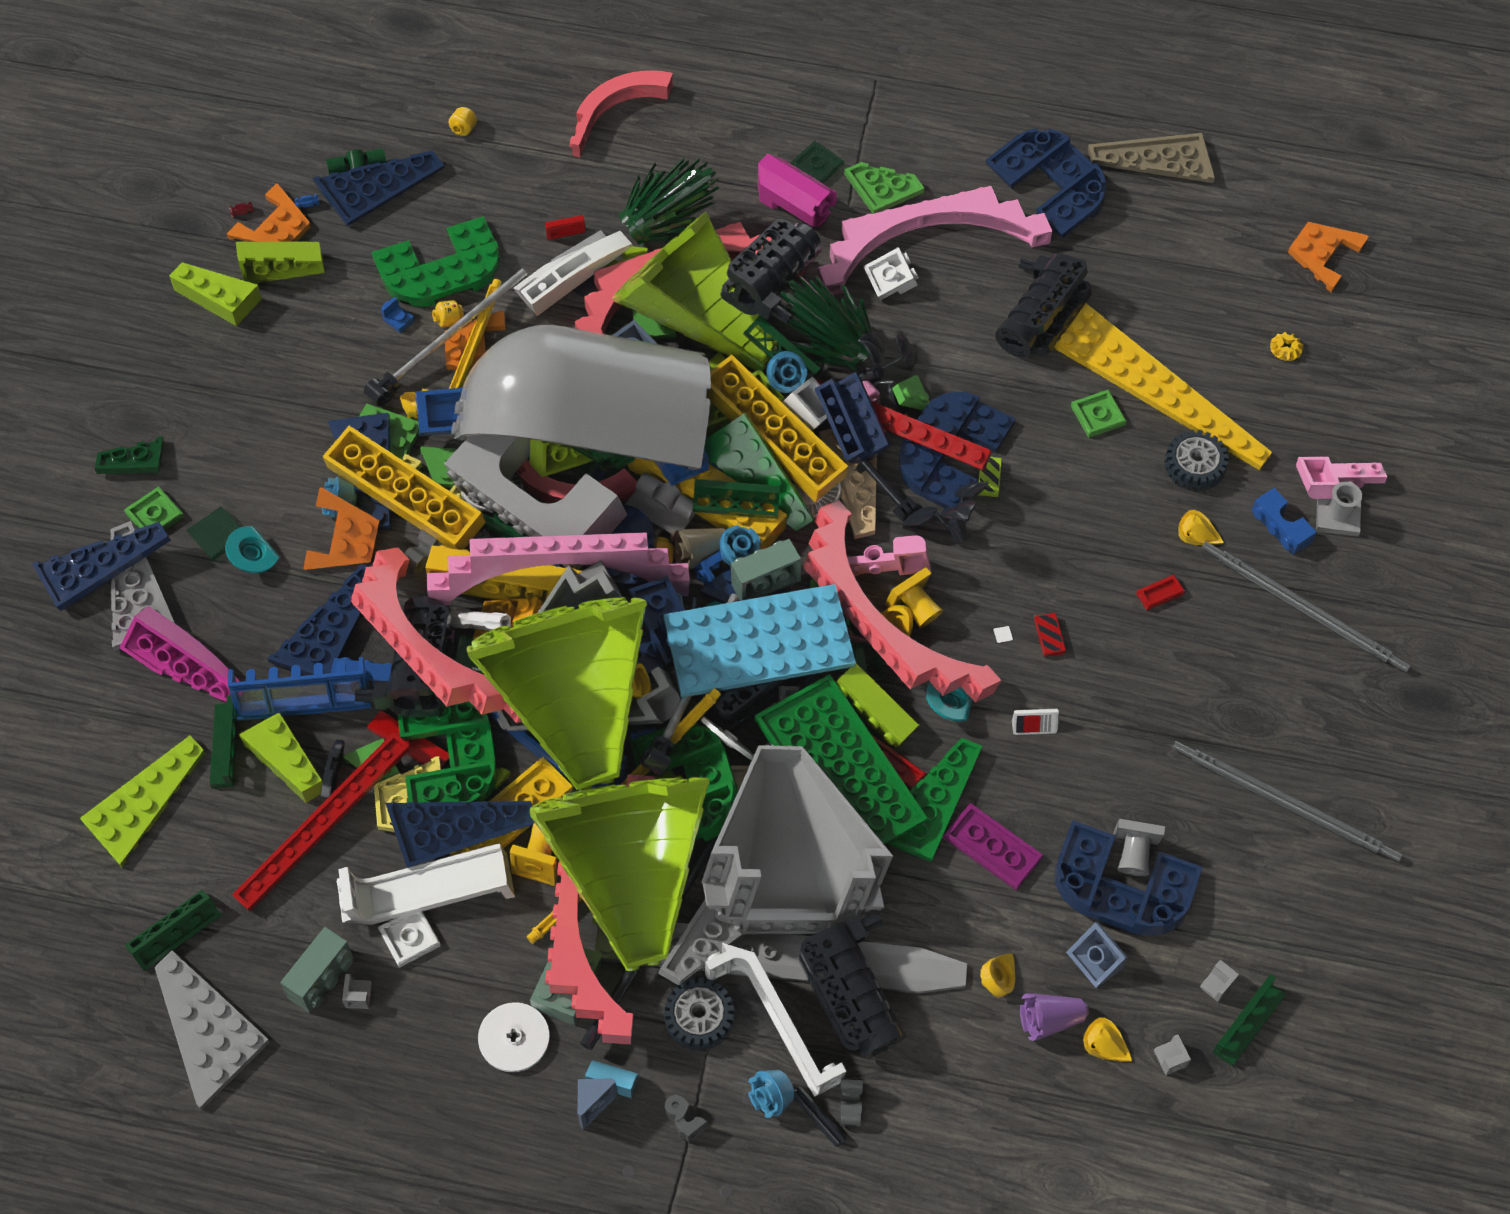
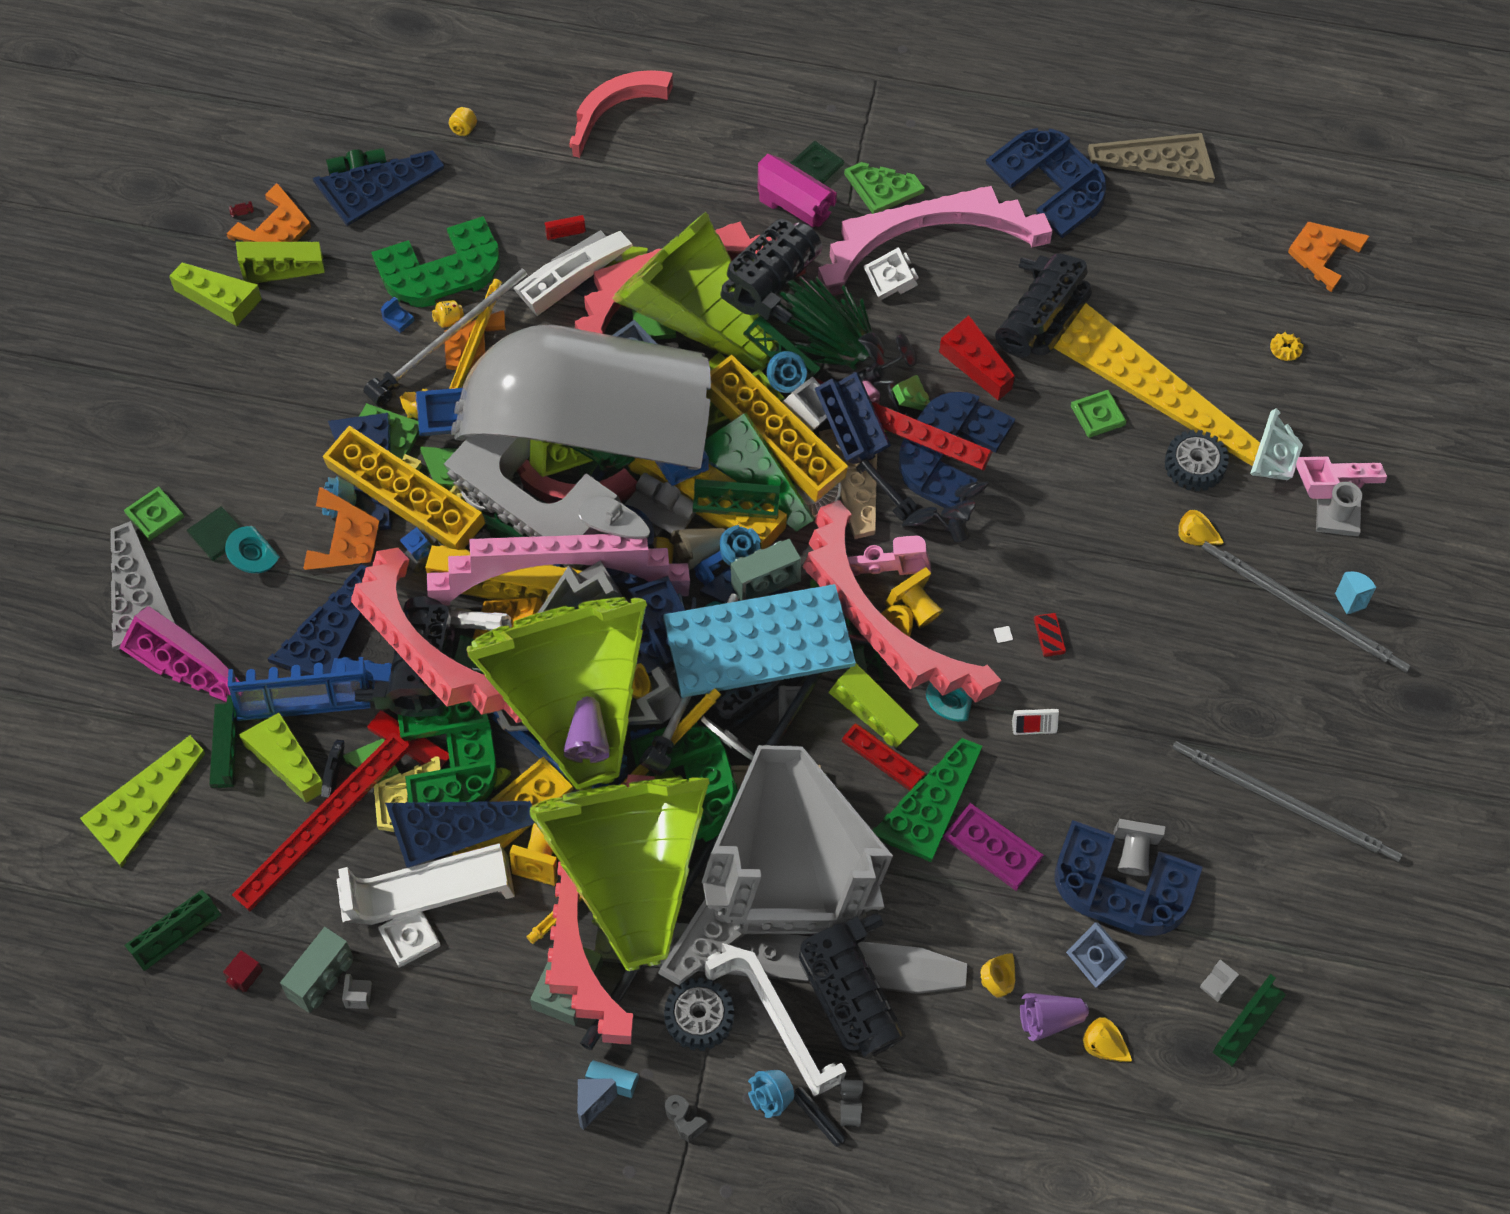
dark blue wing [32,522,171,611] -> none
dark green wing [95,436,164,474] -> none
light grey wing [155,951,270,1110] -> none
blue piece [295,194,320,209] -> none
white piece [478,1003,549,1072] -> none
dark green plant [618,158,721,246] -> none
green plate [754,674,928,846] -> none
lime tile [978,457,1001,497] -> none
red tile [1136,575,1185,611] -> none
light grey panel [1154,1035,1191,1075] -> none
blue arch [1251,488,1317,555] -> none
none -> dark red brick [223,950,263,992]
none -> blue bracket [400,527,432,561]
none -> medium lavender cone [564,697,610,763]
none -> light grey shield [579,496,650,539]
none -> red wedge [939,315,1015,401]
none -> light aqua wing [1250,409,1303,480]
none -> medium azure brick [1335,572,1376,615]

